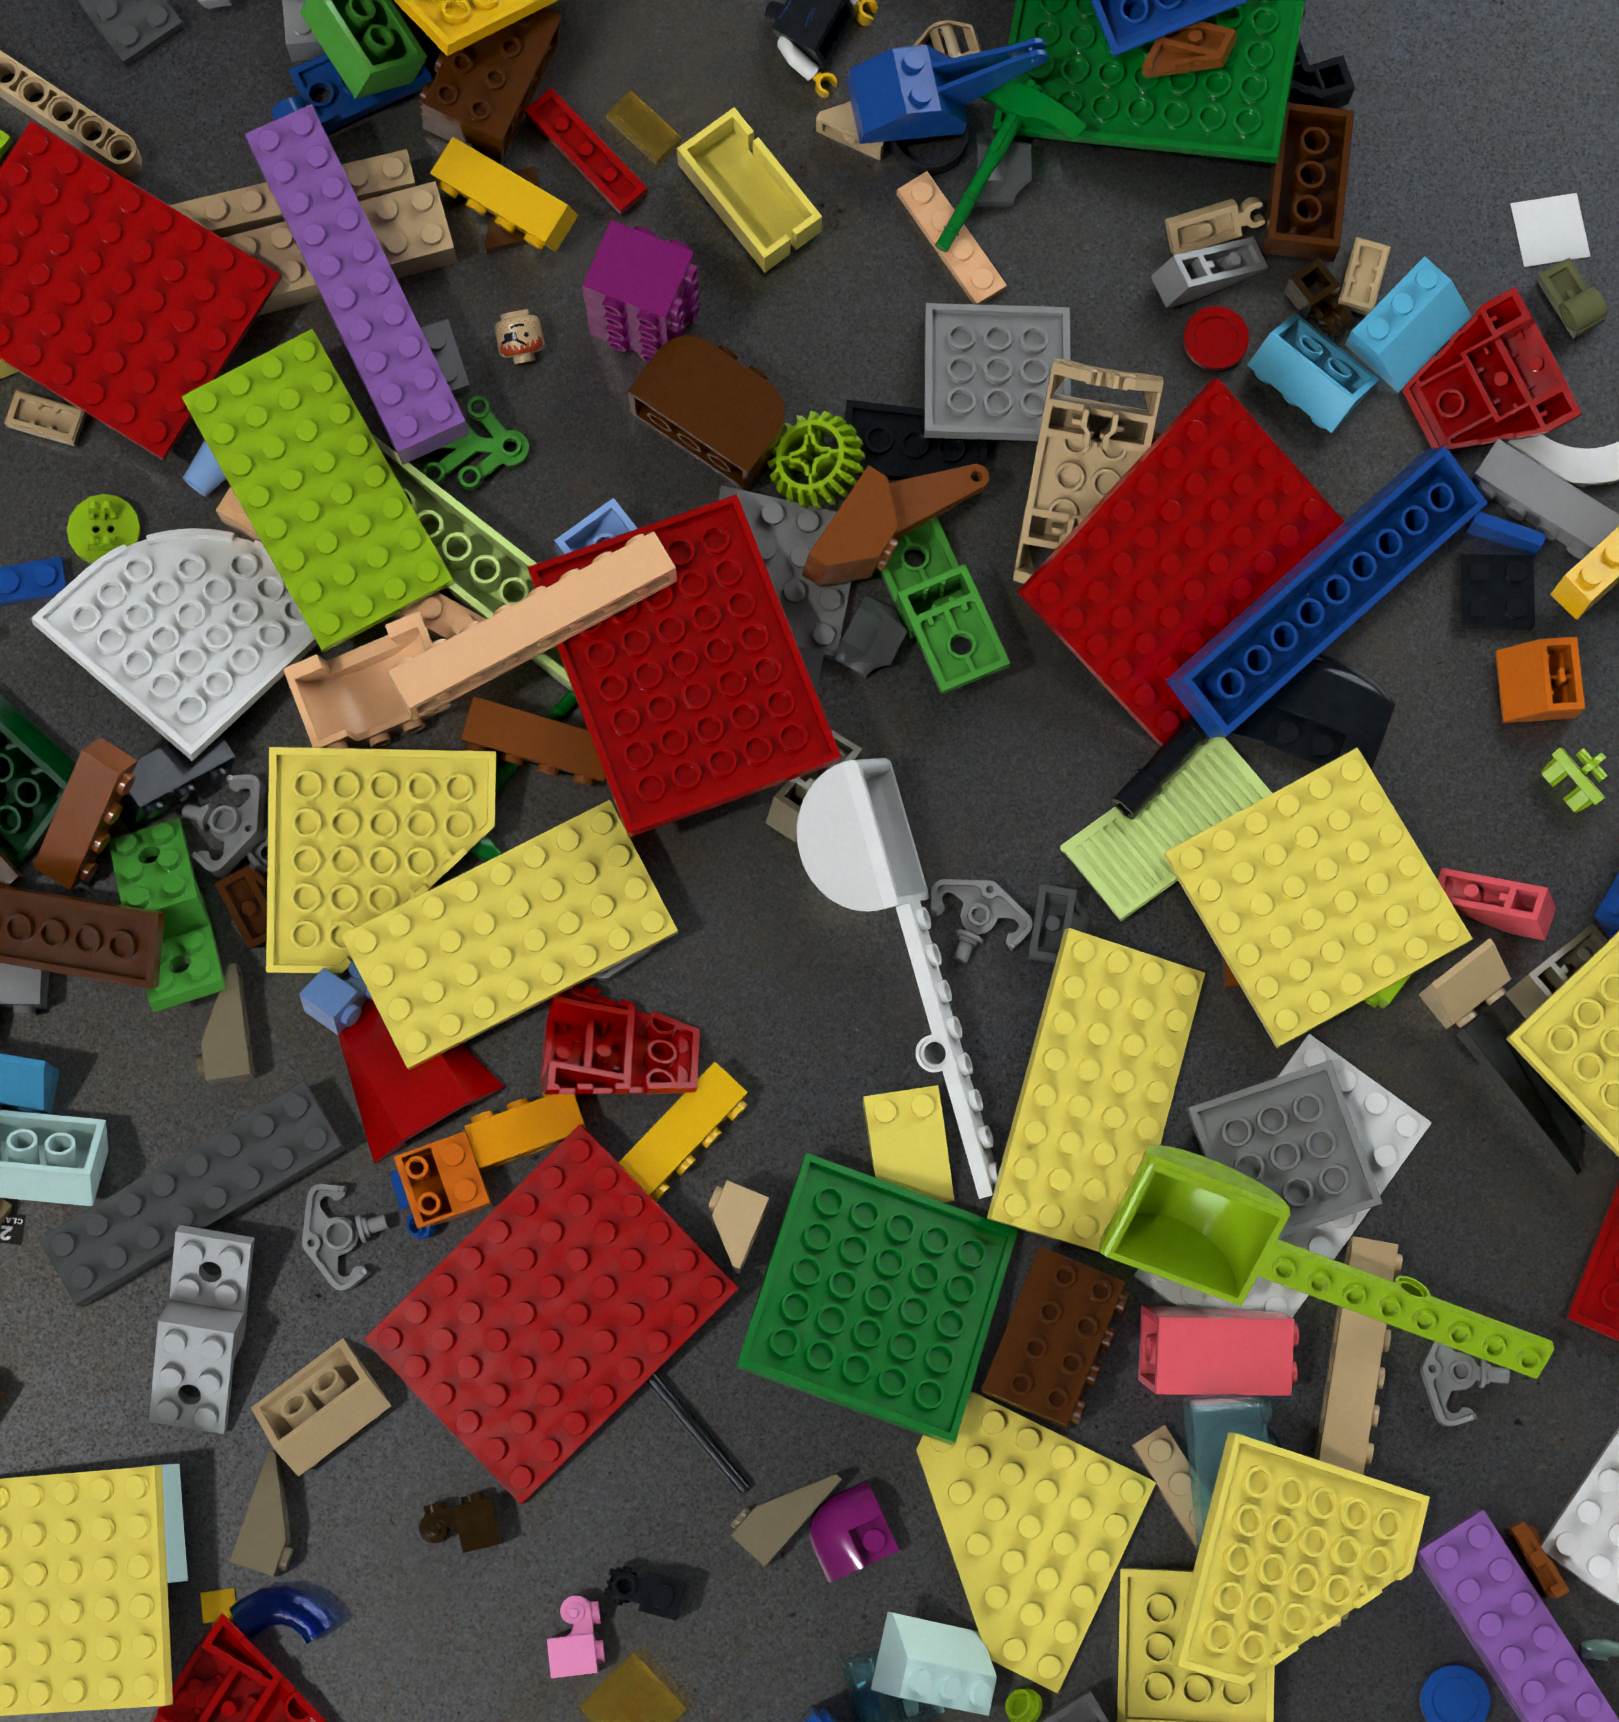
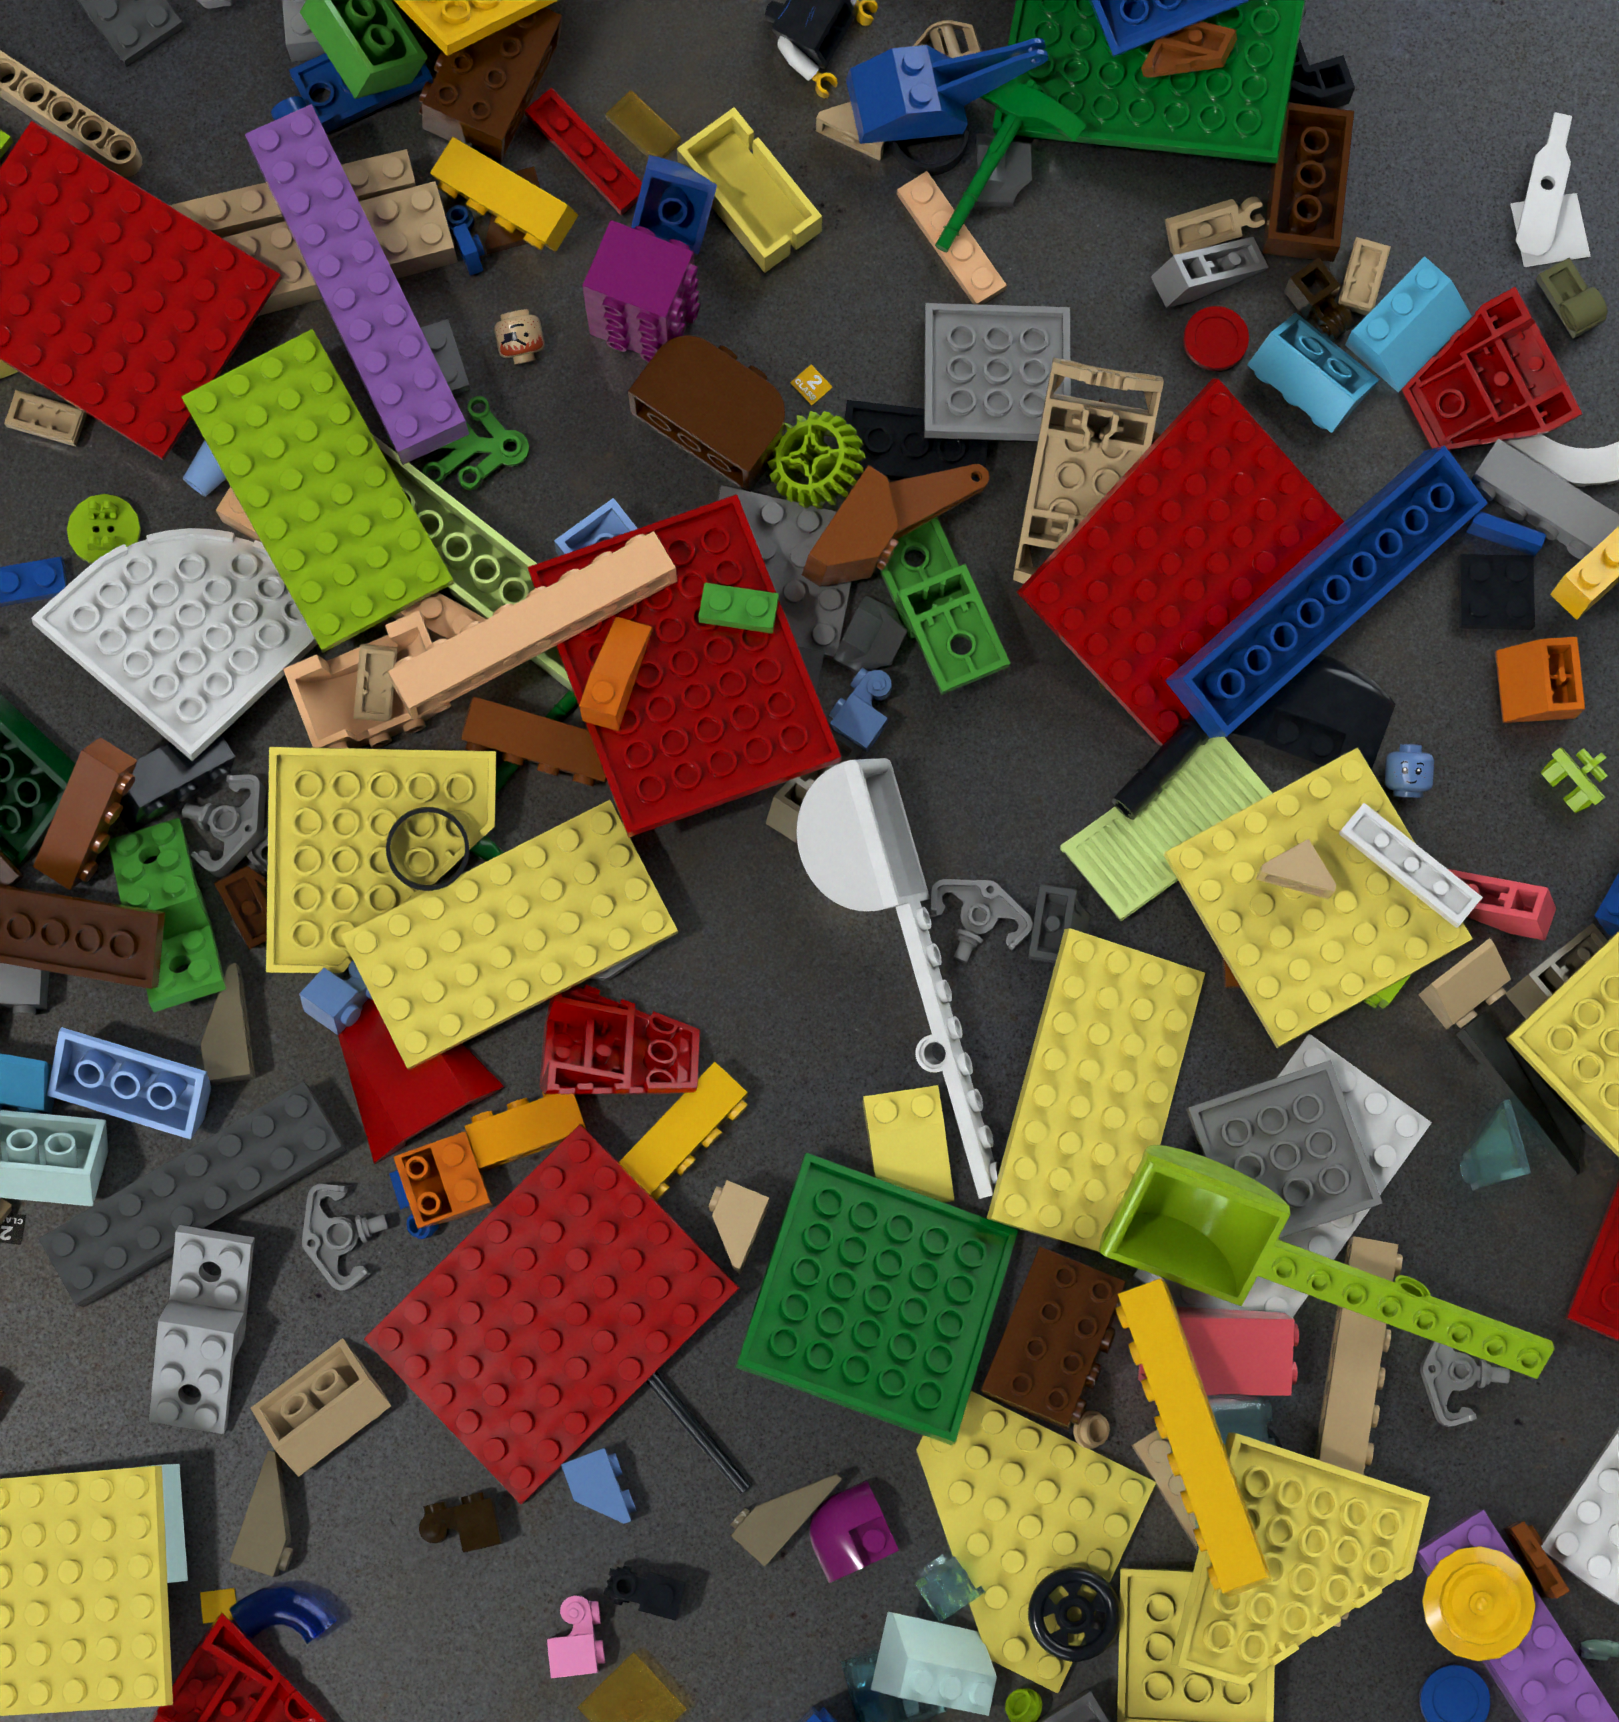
none -> light blue slope [47,1027,211,1140]
none -> tan plate [353,644,398,722]
none -> black tyre [386,807,469,891]
none -> blue plate [445,205,485,276]
none -> medium blue slope [561,1448,636,1524]
none -> orange slope [579,617,652,731]
none -> blue slope [631,155,717,254]
none -> bright green plate [698,583,779,634]
none -> yellow sticker [790,364,833,406]
none -> medium blue brick [829,667,892,753]
none -> clear light blue brick [915,1555,985,1622]
none -> black plate [1028,1567,1121,1662]
none -> tan plate [1073,1410,1110,1449]
none -> yellow brick [1116,1278,1273,1597]
none -> tan slope [1256,839,1336,899]
none -> white plate [1339,803,1483,928]
none -> medium blue head [1385,744,1434,798]
none -> yellow piece [1422,1546,1535,1661]
none -> clear light blue slope [1460,1099,1531,1191]
none -> white piece [1515,112,1572,256]

